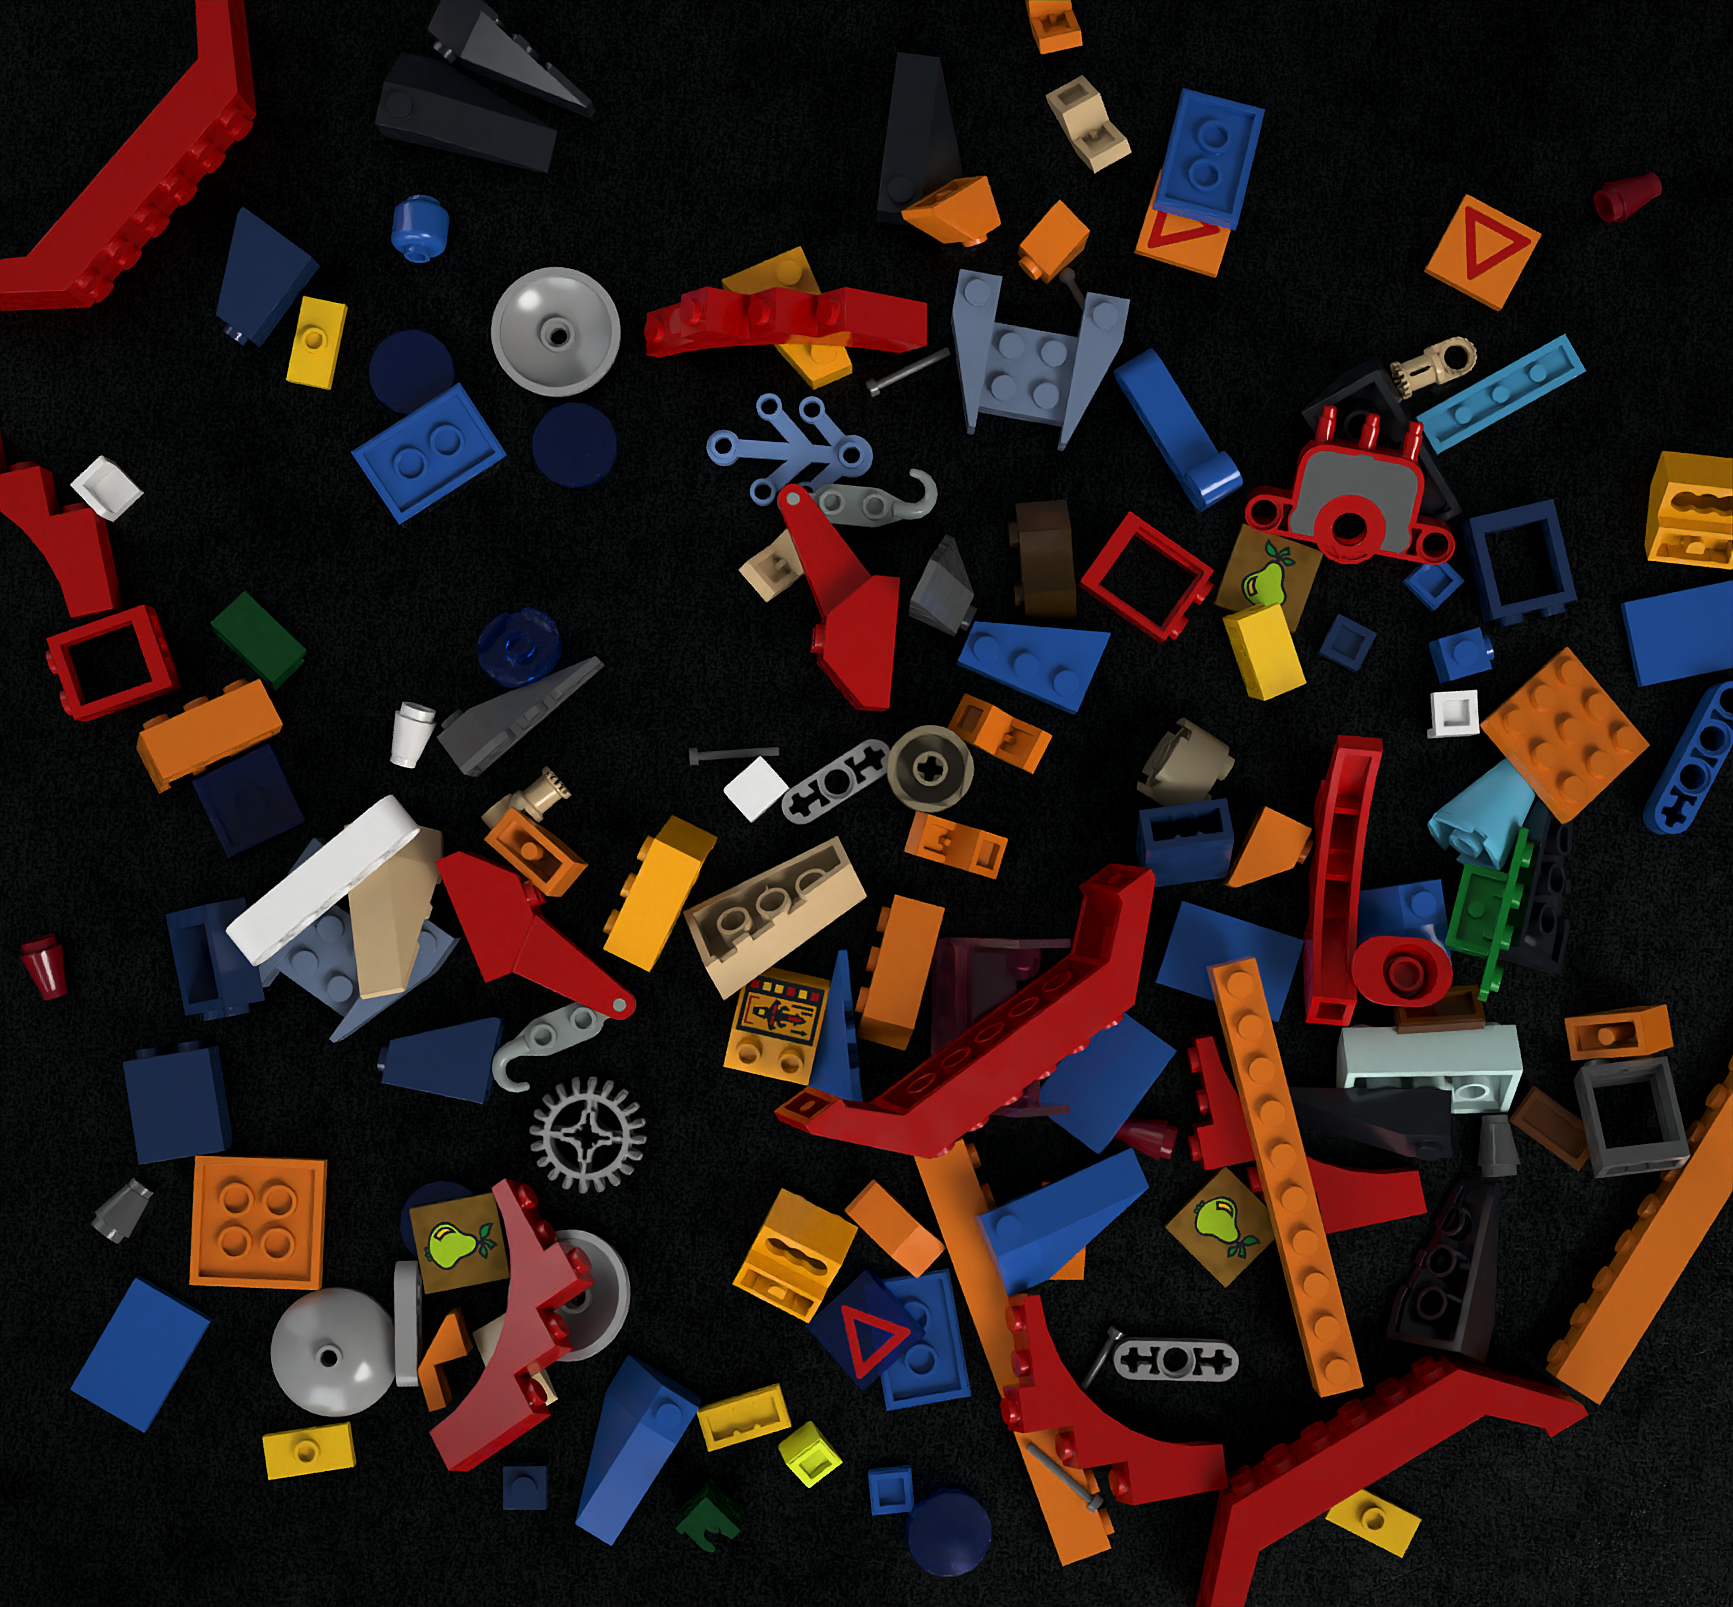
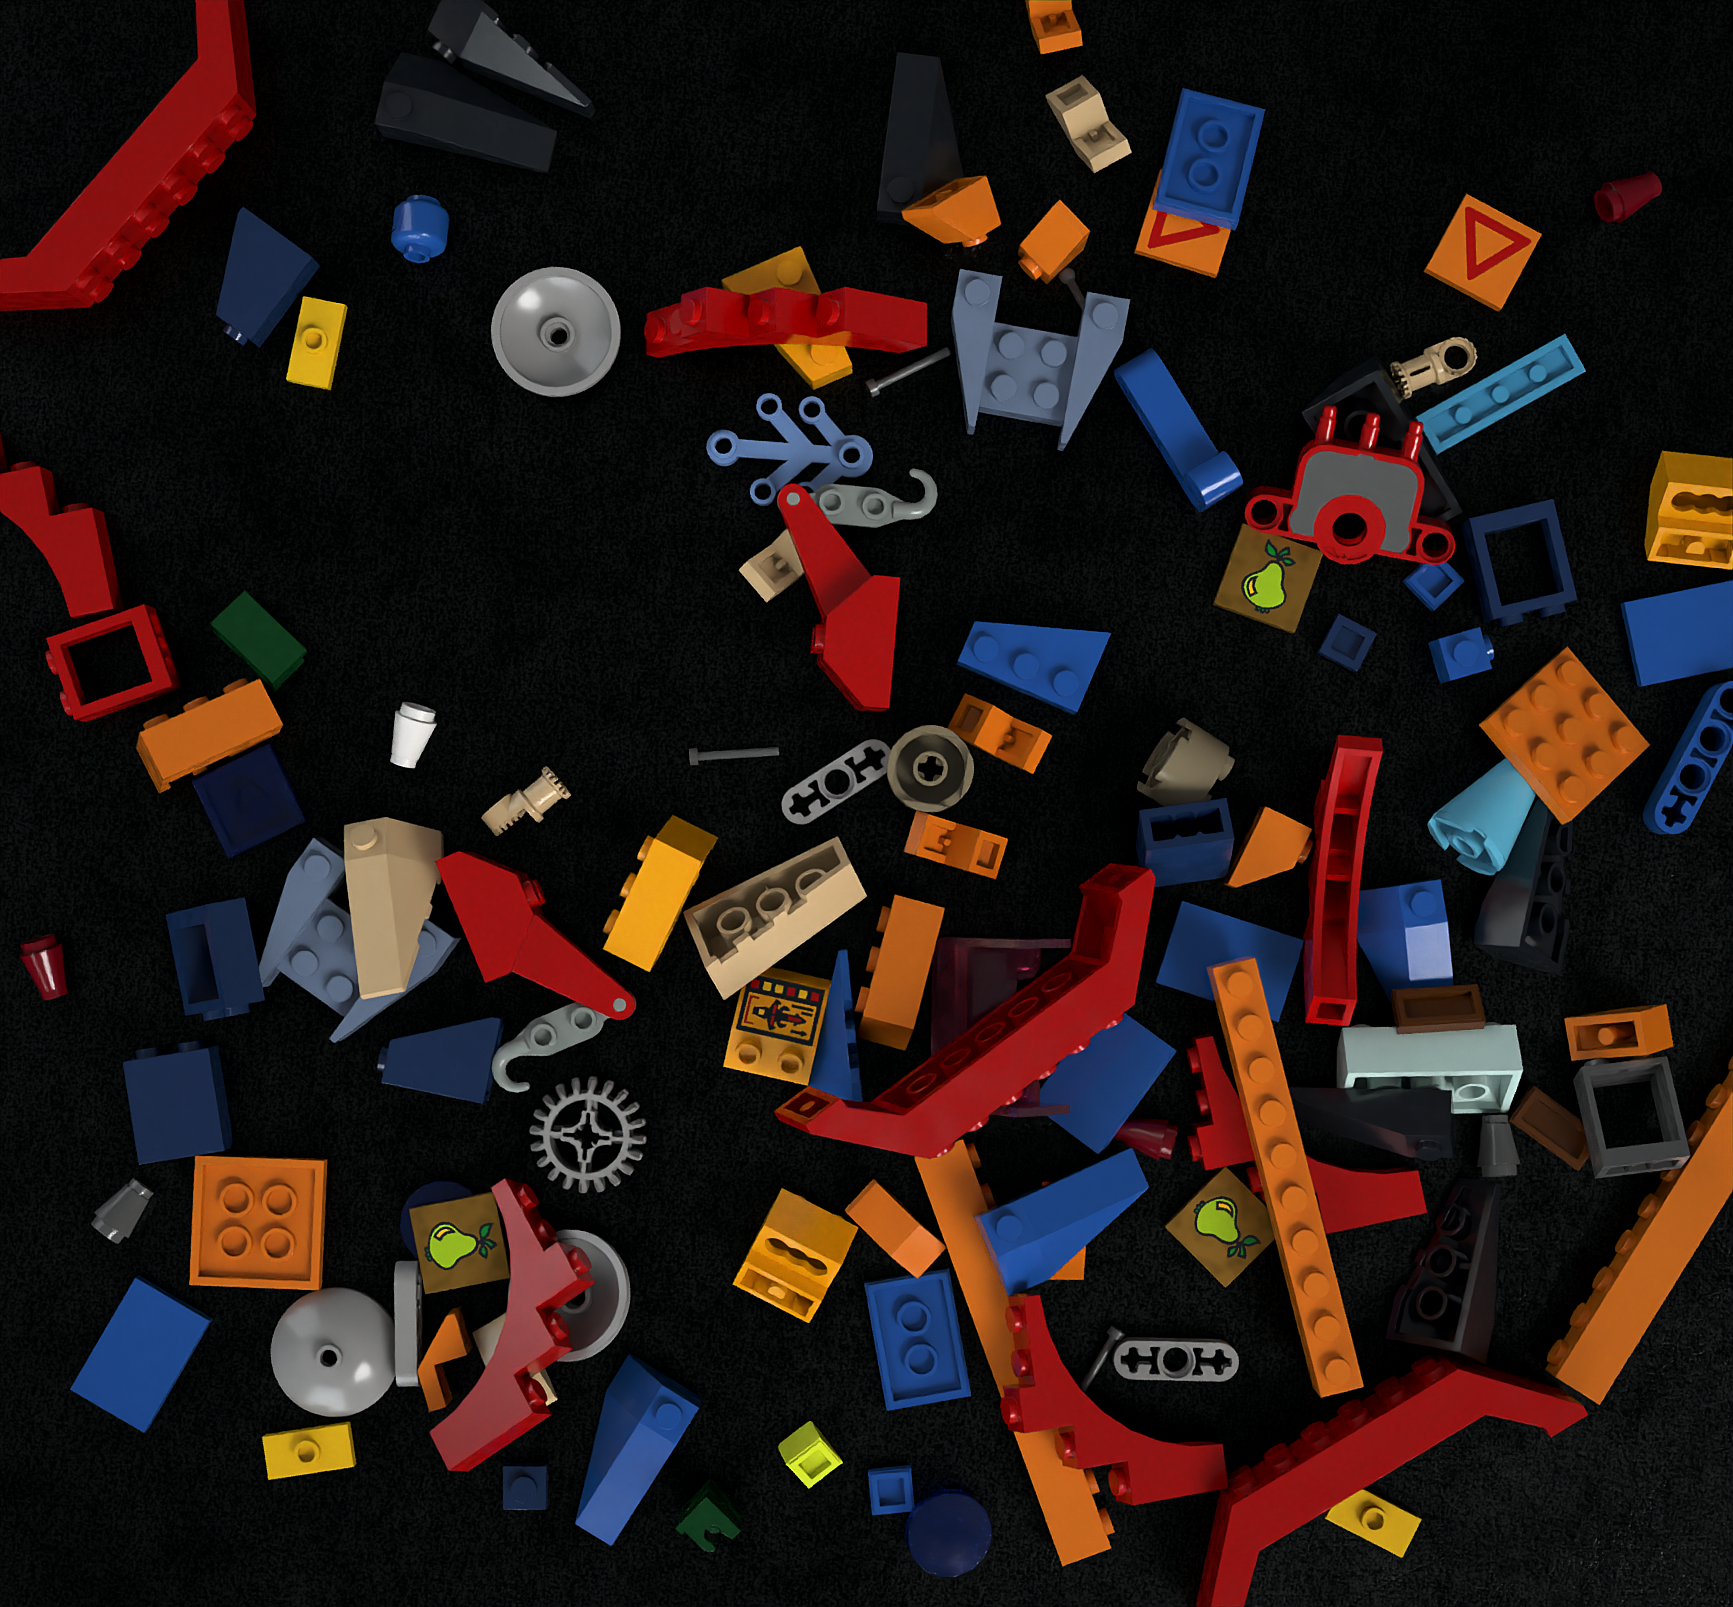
white panel [70,455,144,522] -> none
white beam [226,795,420,966] -> none
blue tile [351,382,507,525] -> none
clear blue tile [369,330,456,416] -> none
dark grey wedge [437,656,605,777] -> none
clear blue tile [477,608,563,688] -> none
orange slope [484,806,588,897] -> none
clear blue tile [532,403,618,489] -> none
yellow plate [697,1383,792,1452] -> none
white panel [724,756,790,823] -> none
clear blue tile [806,1268,926,1391] -> none
dark grey wedge [909,534,978,637] -> none
dark brown brick [1008,499,1076,625] -> none
dark grey piece [1026,1442,1104,1513] -> none
red window [1077,511,1214,644] -> none
yellow hinge [1222,602,1306,701] -> none
red piece [1351,936,1453,1007] -> none
white panel [1427,690,1480,738] -> none
green bracket [1444,827,1534,1002] -> none

